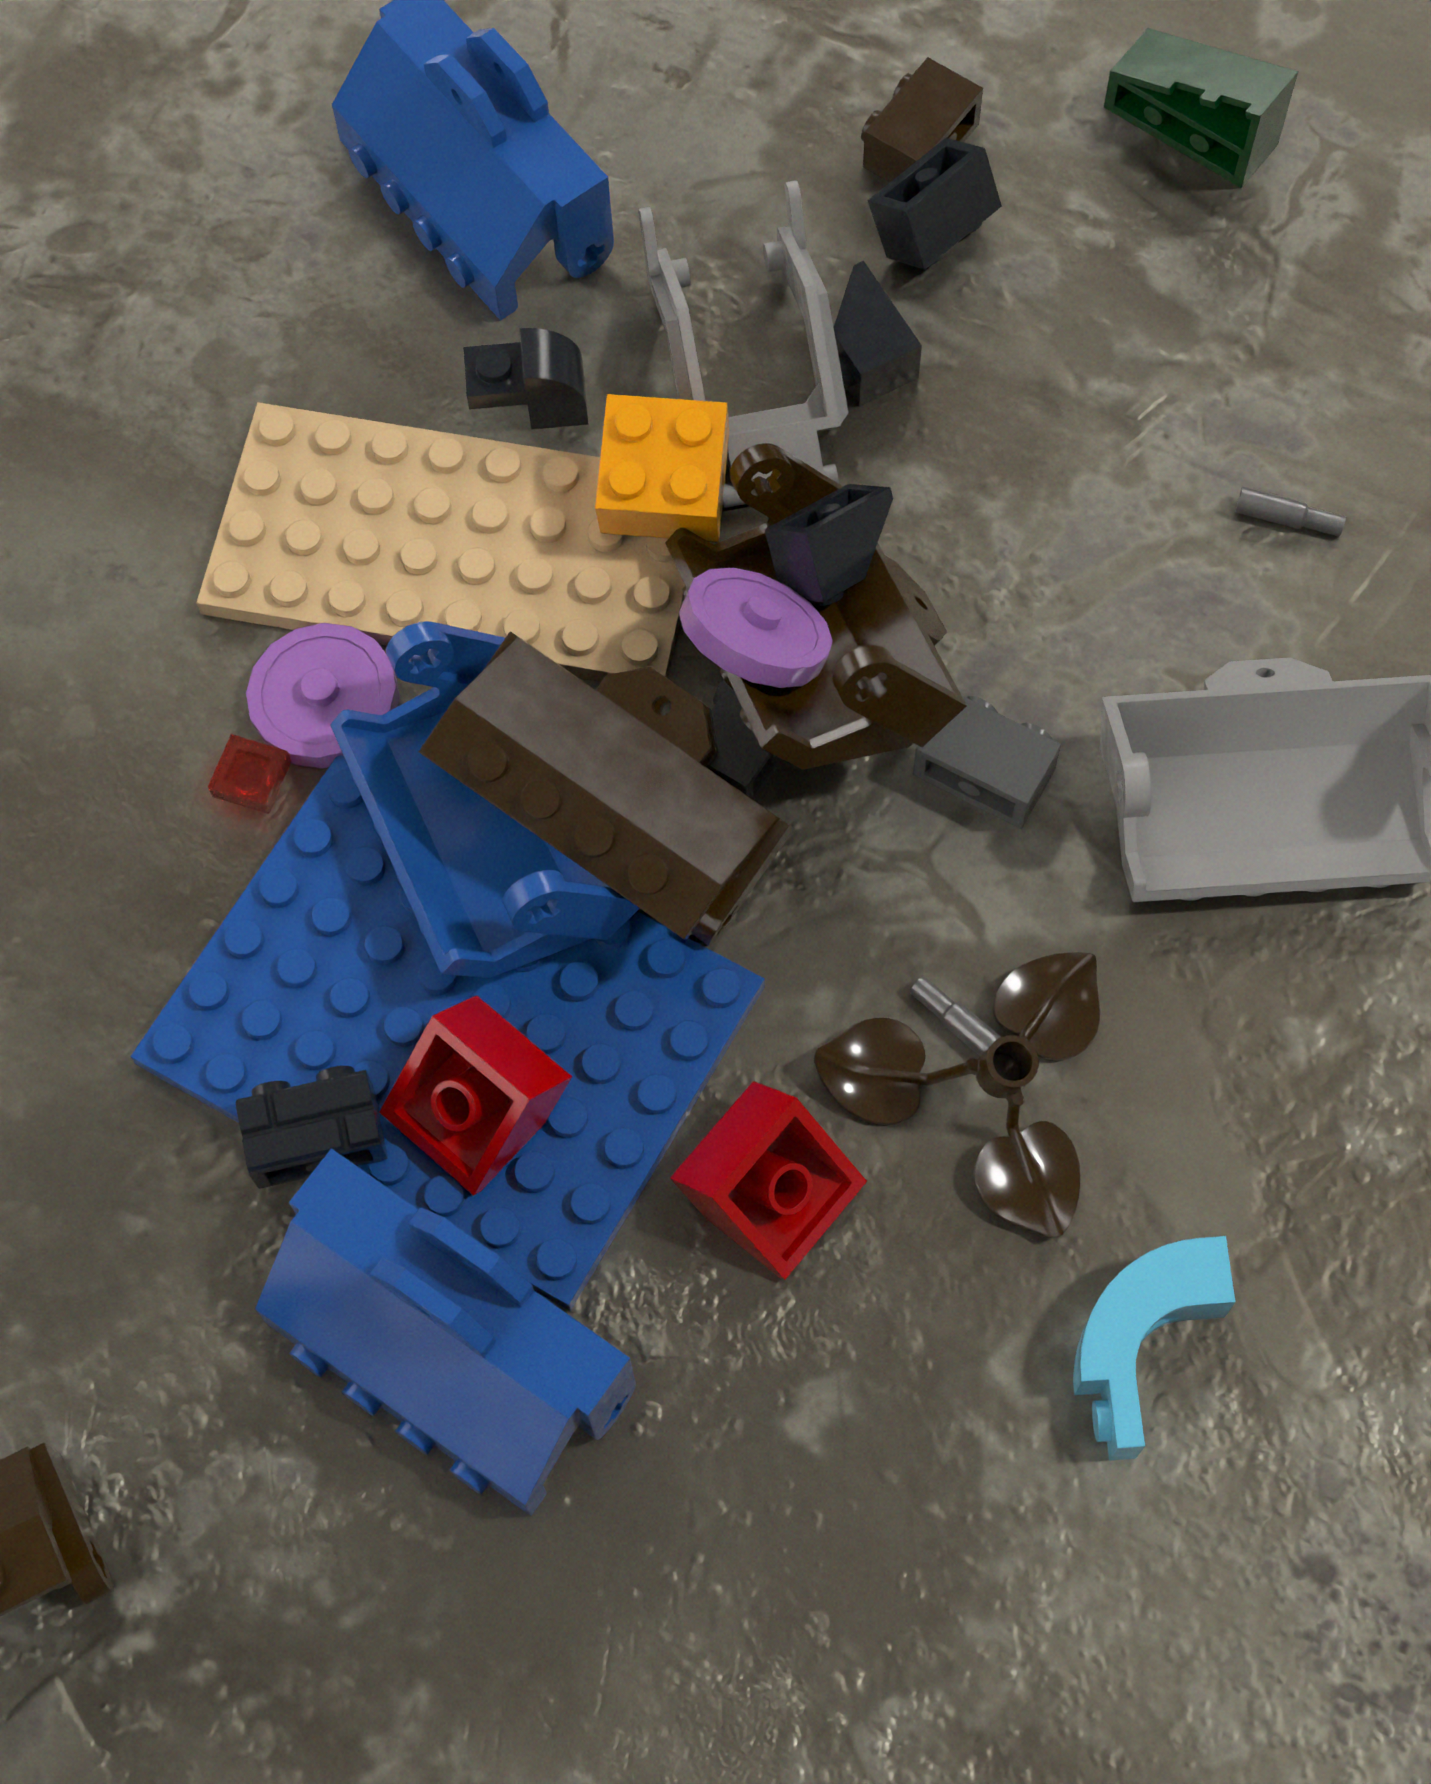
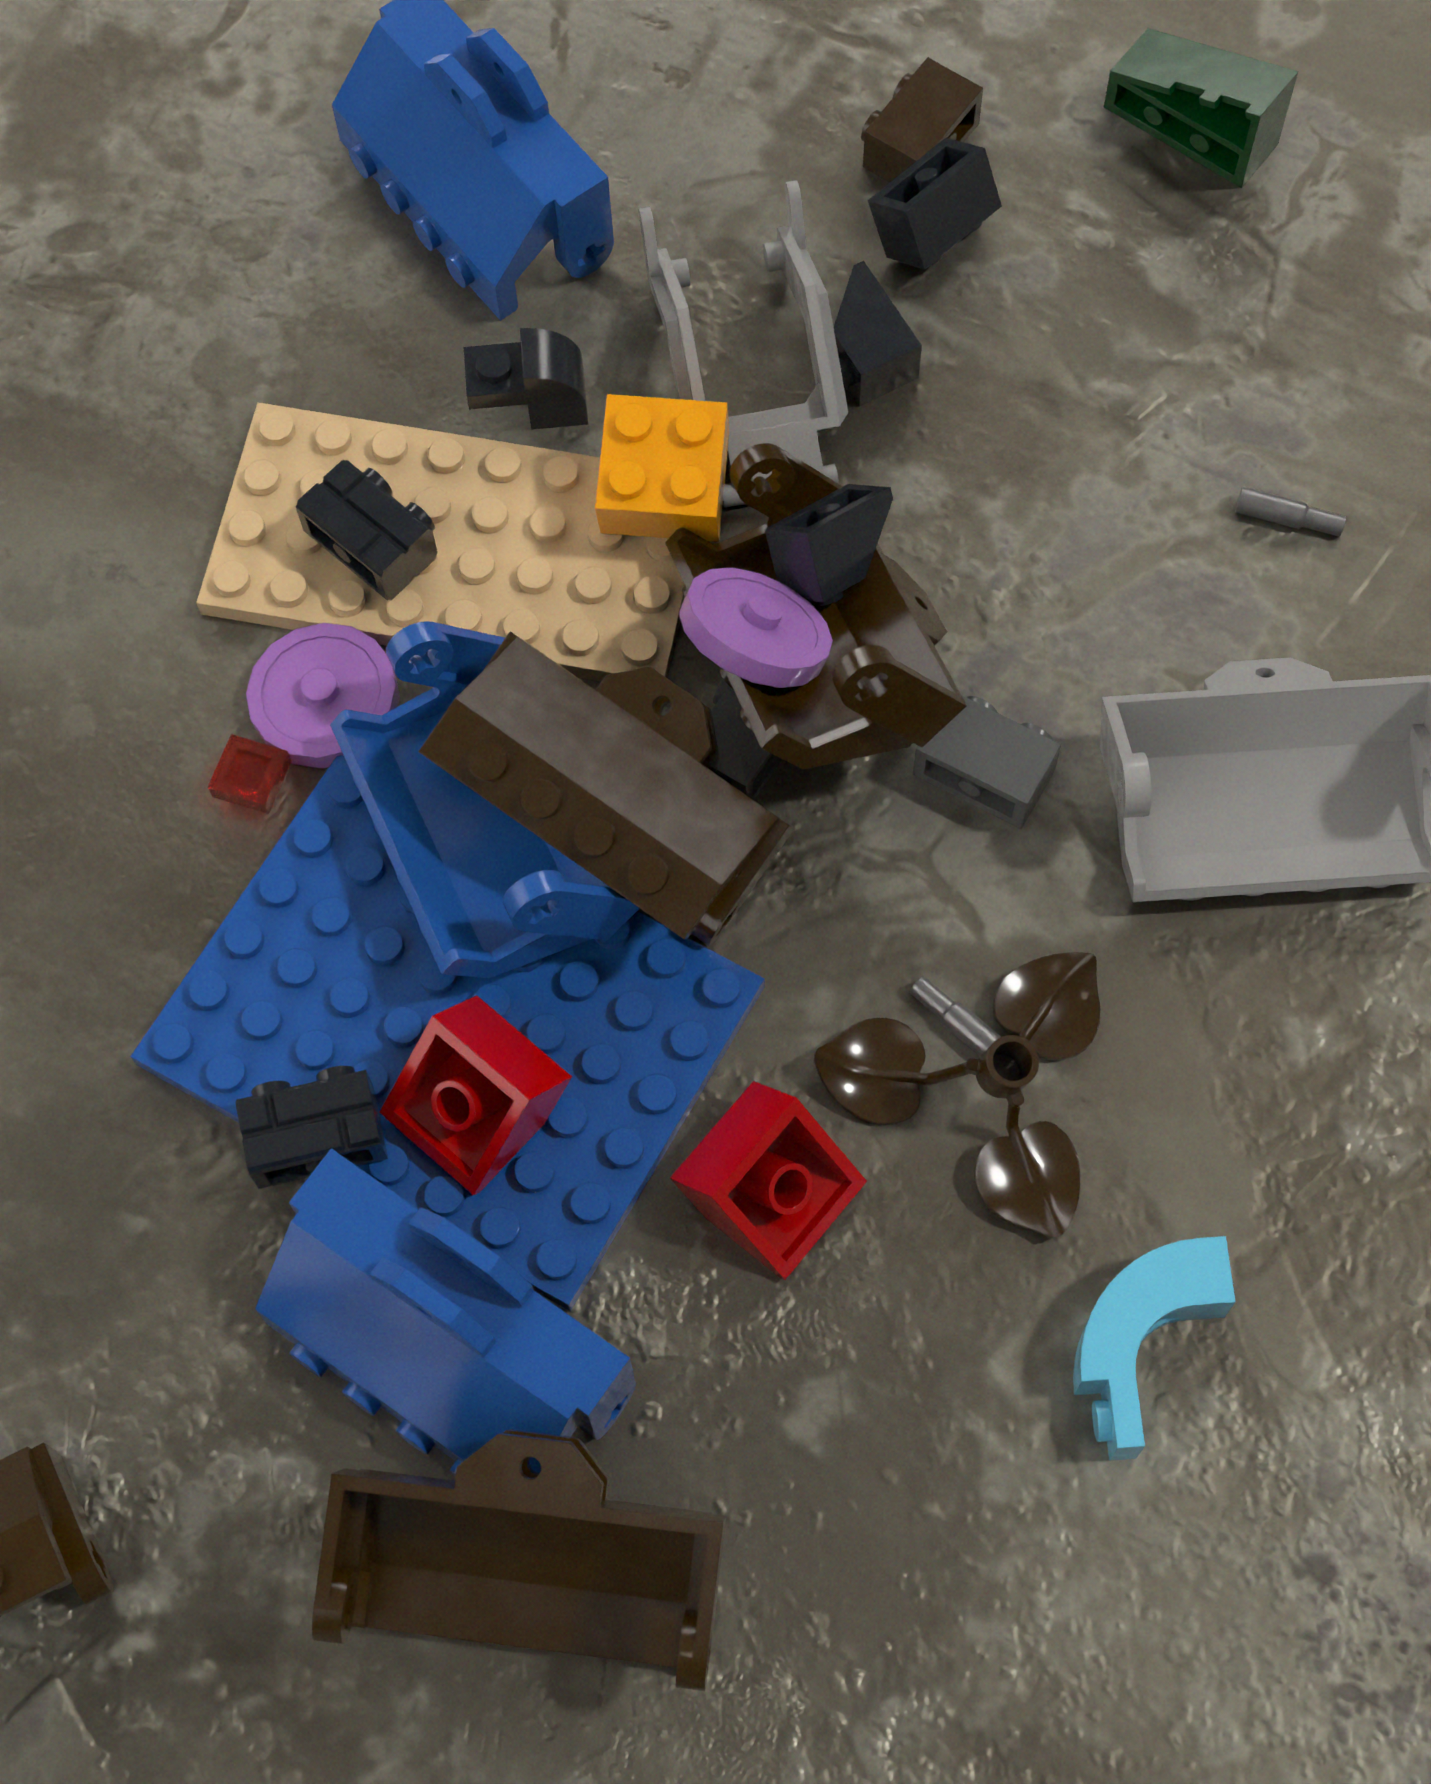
none -> black brick [295,460,438,601]
none -> dark brown piece [312,1429,726,1691]

